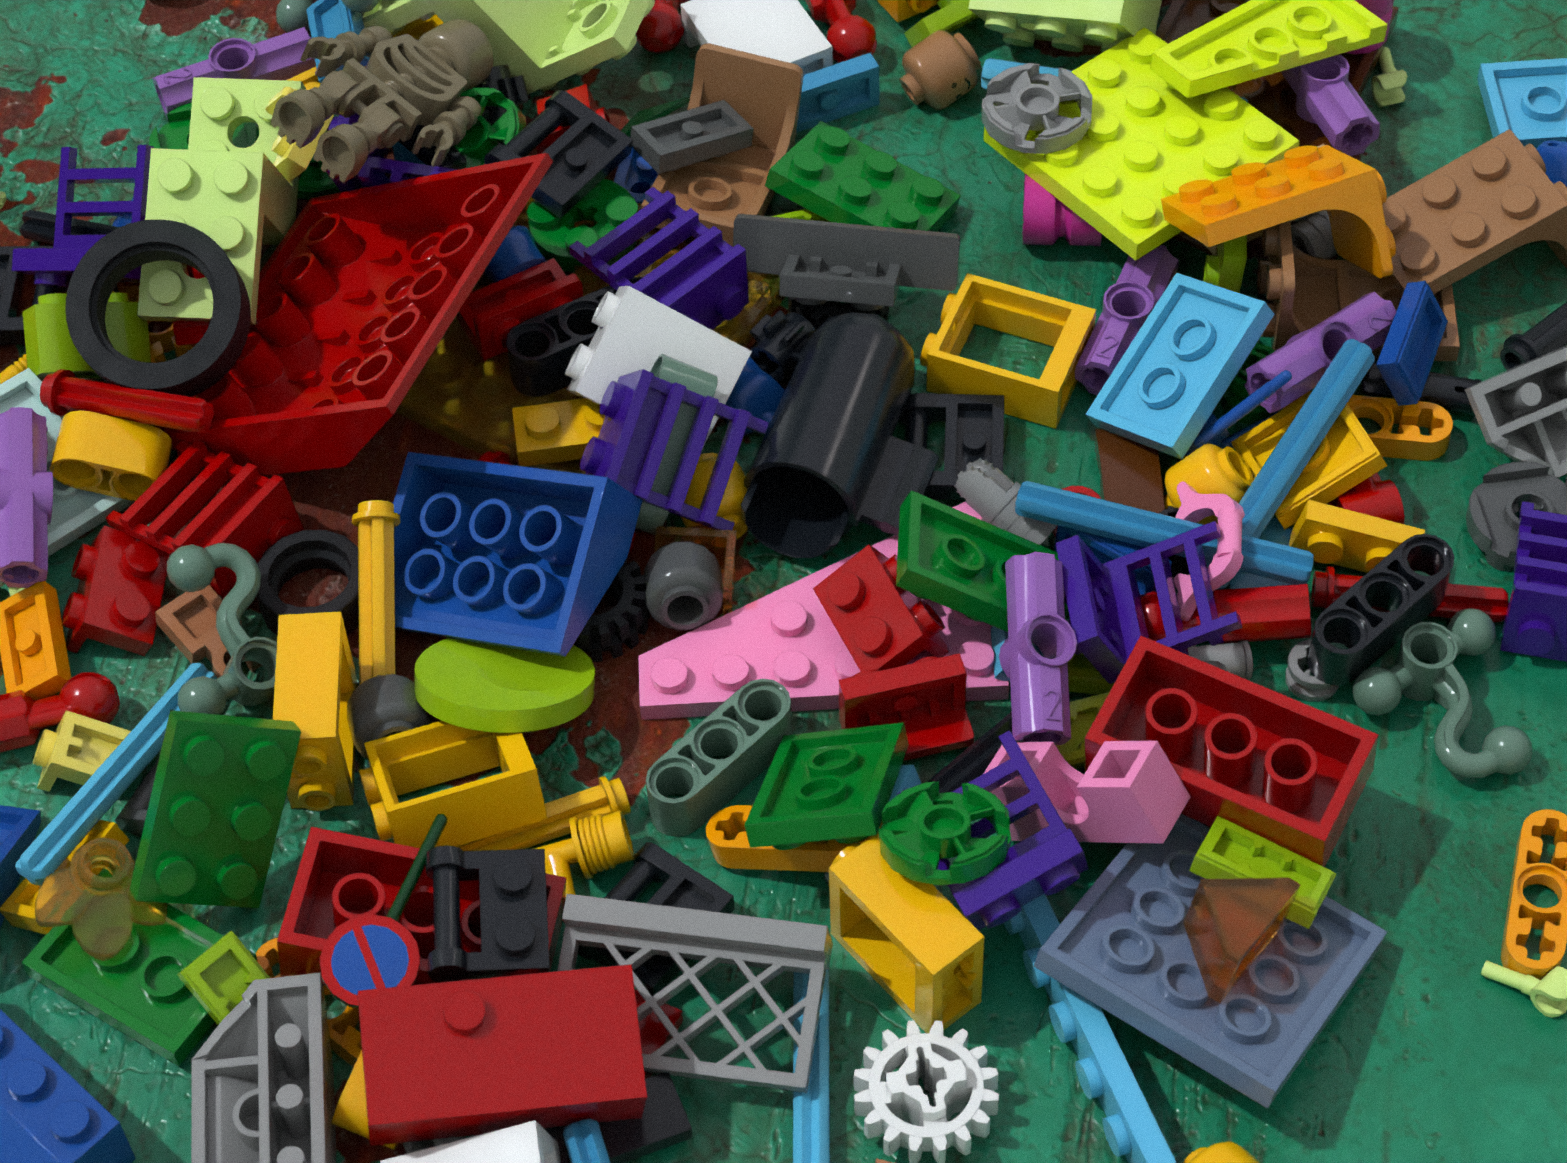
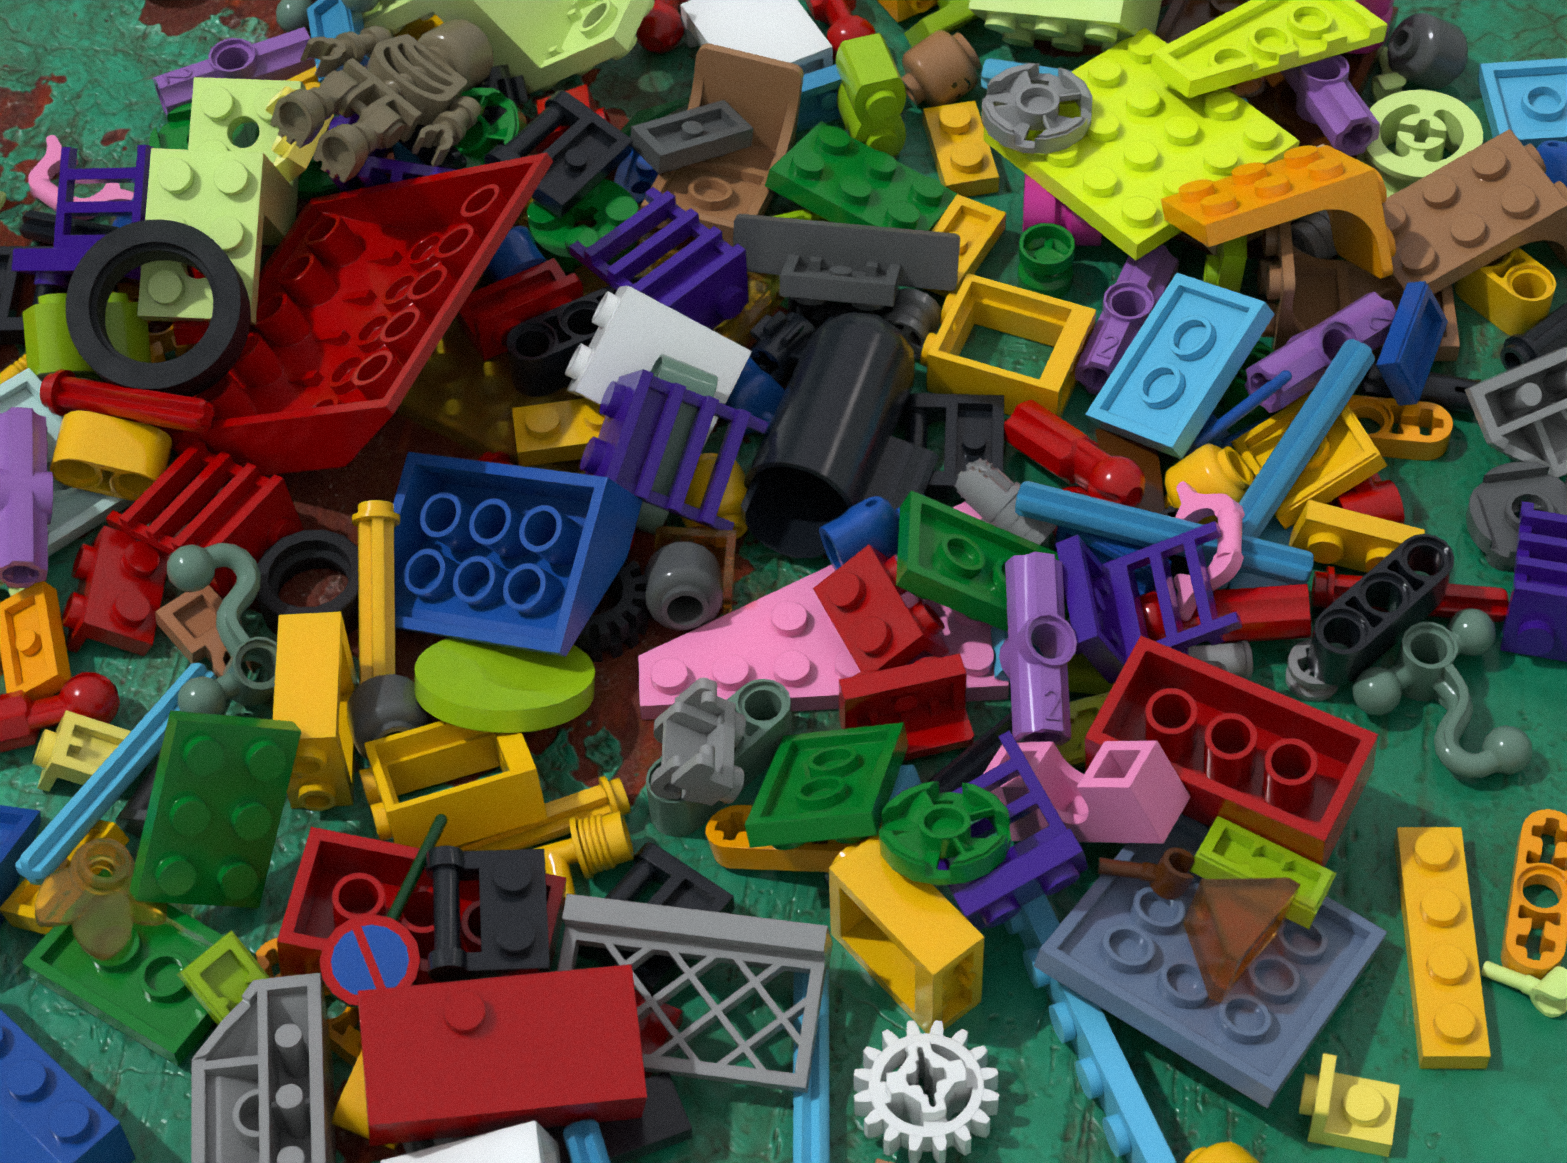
none -> bright pink helmet [28,135,134,221]
none -> light grey piece [651,678,746,806]
none -> blue piece [819,495,925,571]
none -> lime brick [836,33,906,156]
none -> dark grey wheel [882,288,942,360]
none -> yellow plate [923,101,999,197]
none -> yellow plate [923,194,1006,297]
none -> red piece [1004,399,1145,507]
none -> green wheel [1017,223,1075,299]
none -> reddish brown hand [1097,847,1194,900]
none -> light yellow bracket [1298,1053,1400,1157]
none -> yellowish green wheel [1357,90,1483,198]
none -> dark grey head [1387,13,1468,90]
none -> yellow plate [1394,827,1491,1069]
none -> yellow beam [1454,247,1556,336]

